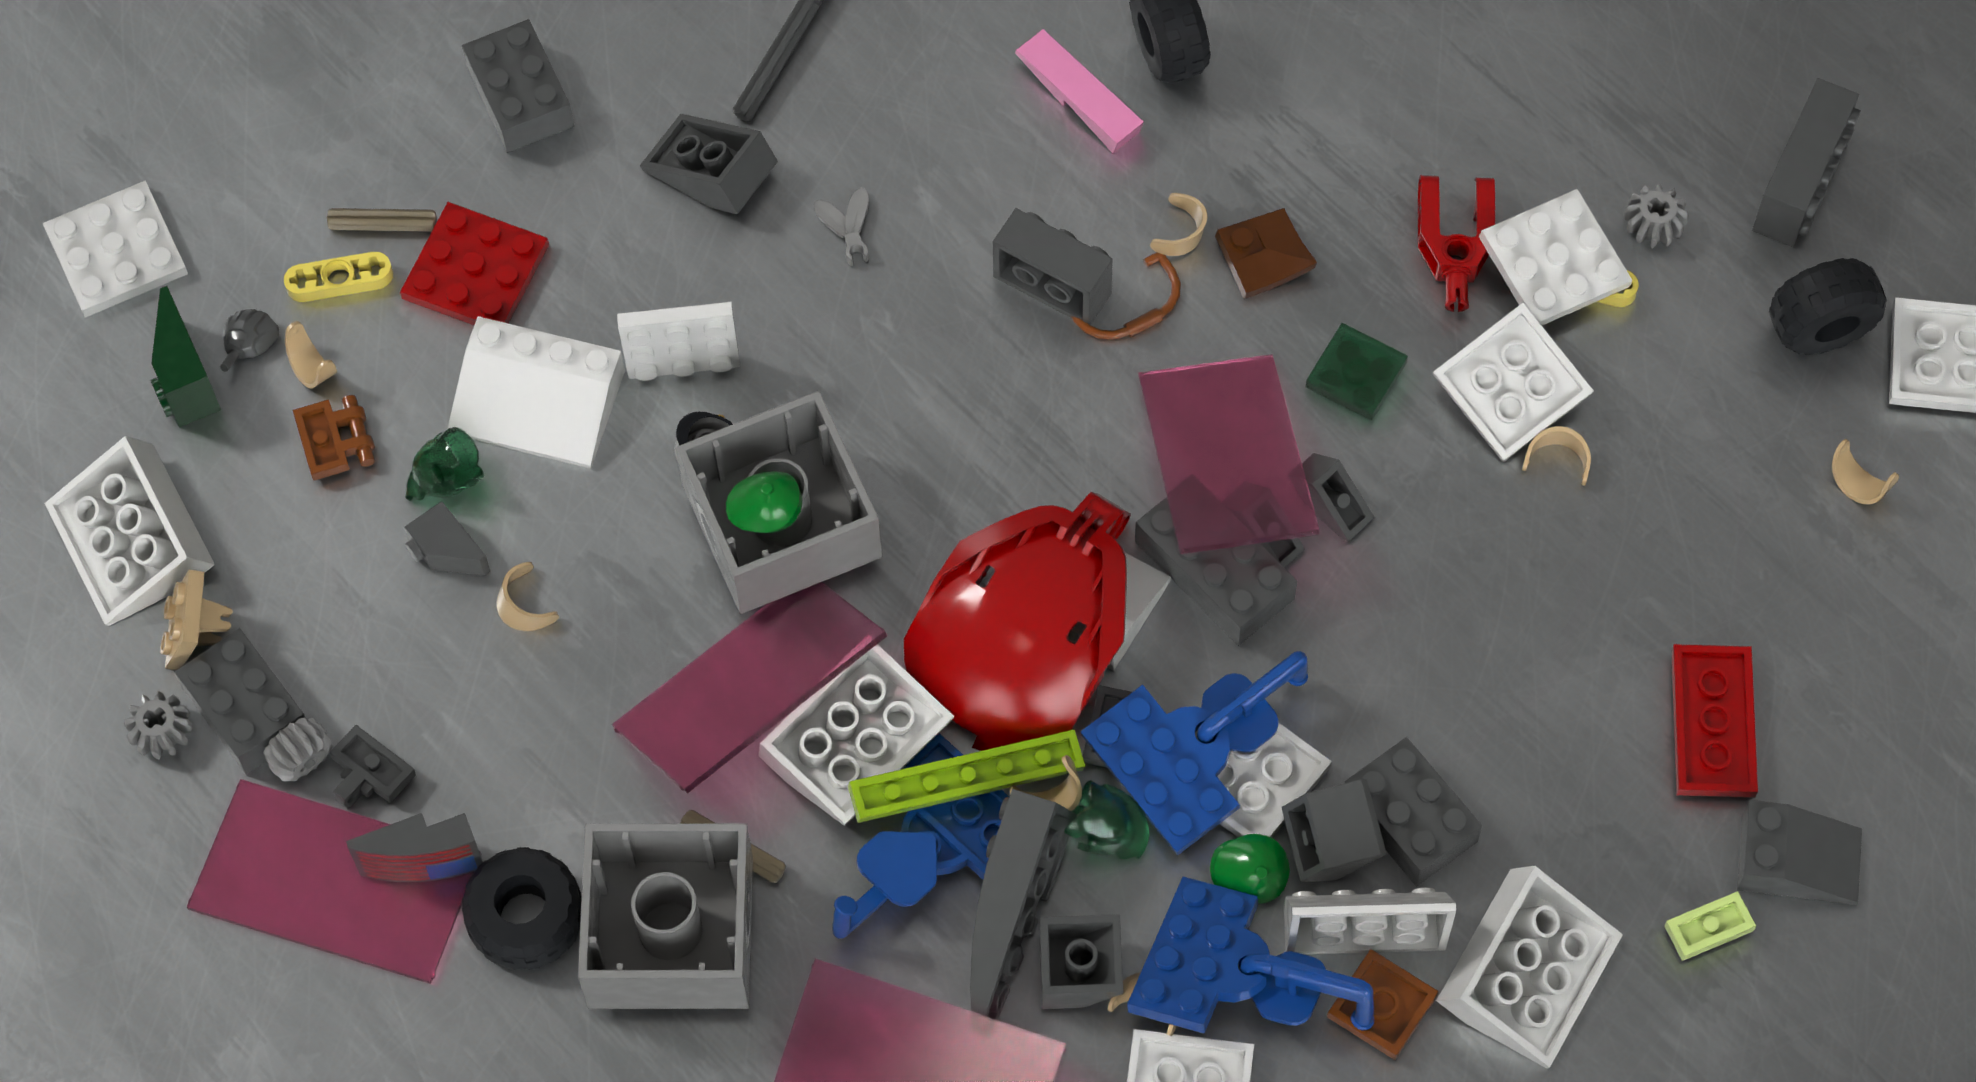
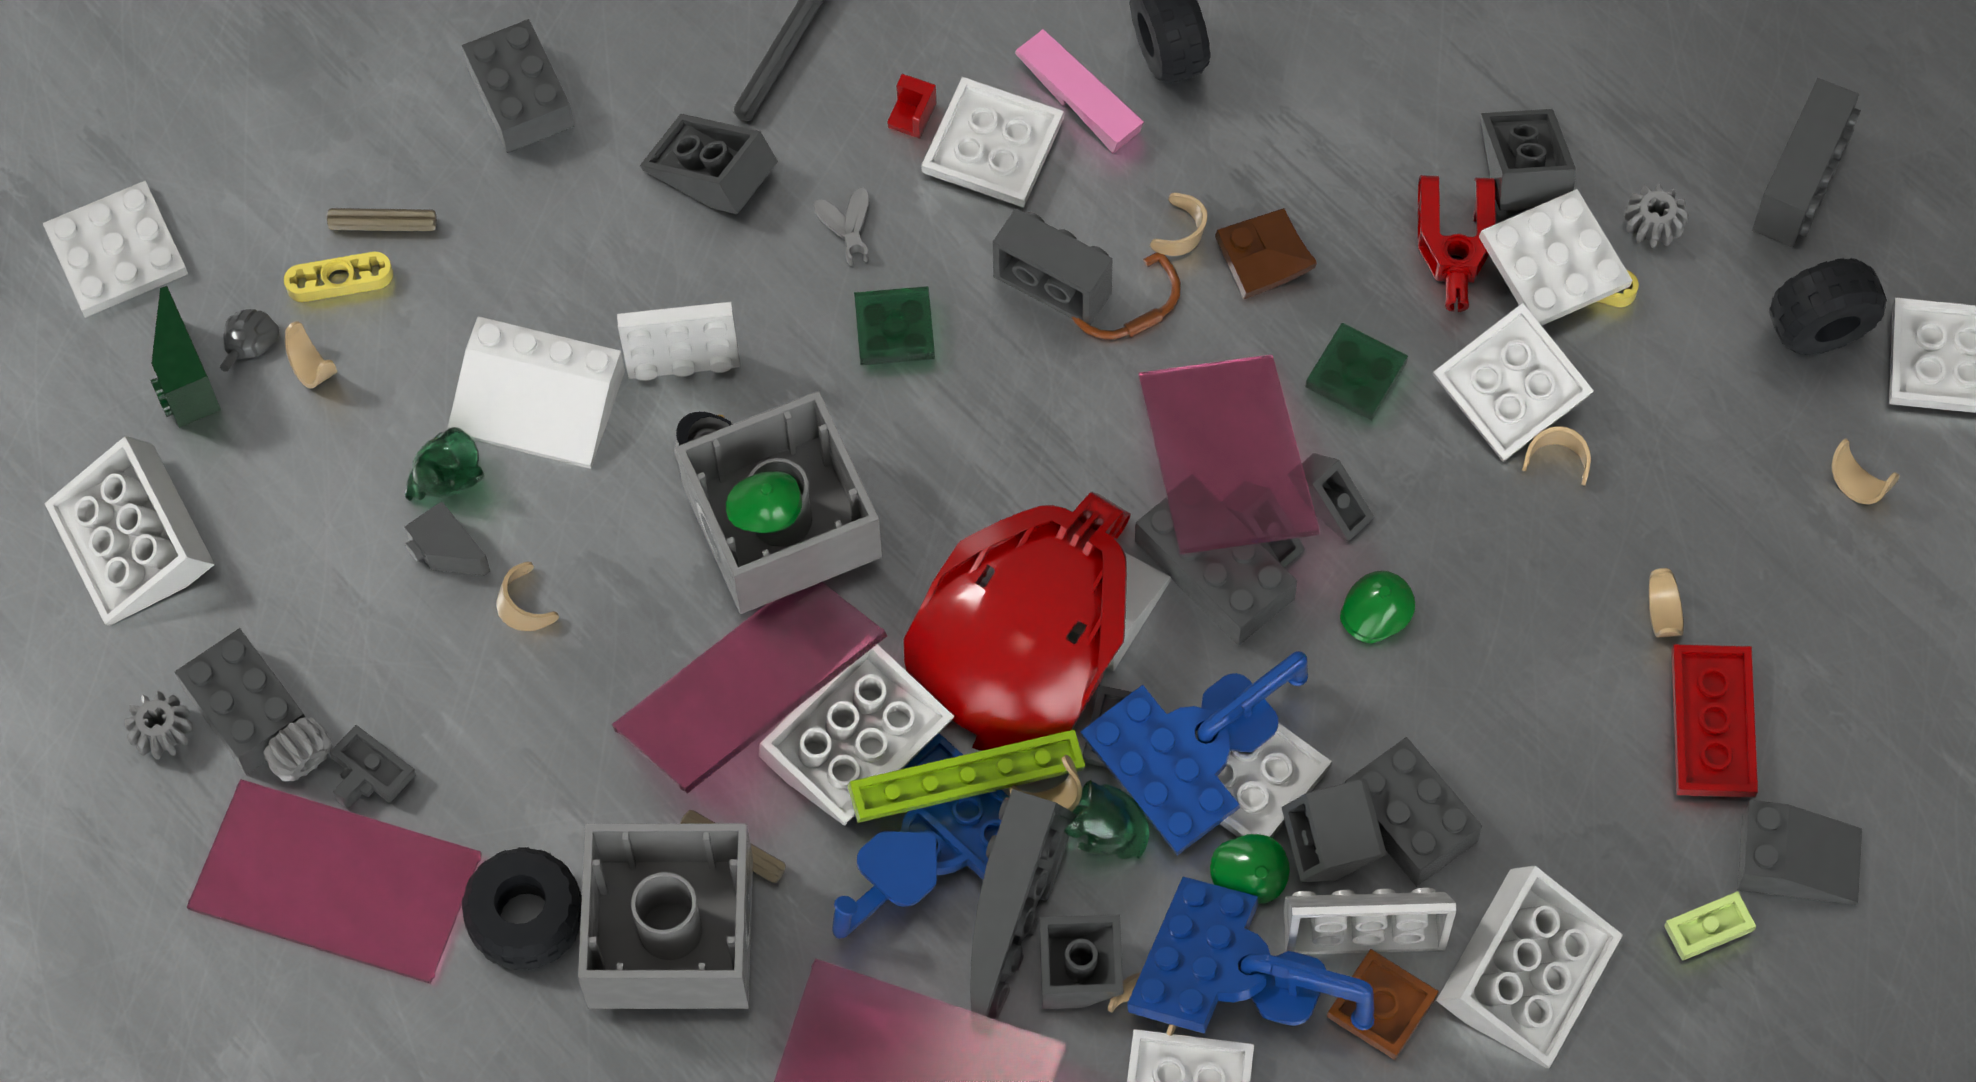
tan plate [160,569,233,670] -> none
dark orange plate [293,395,375,481] -> none
dark grey slope [346,813,483,882] -> none
red plate [400,202,549,325] -> none
none -> clear green plate [854,286,935,365]
none -> red panel [887,74,937,139]
none -> white plate [921,77,1064,207]
none -> green hat [1340,570,1415,643]
none -> dark grey slope [1481,109,1576,212]
none -> tan helmet [1649,568,1684,638]

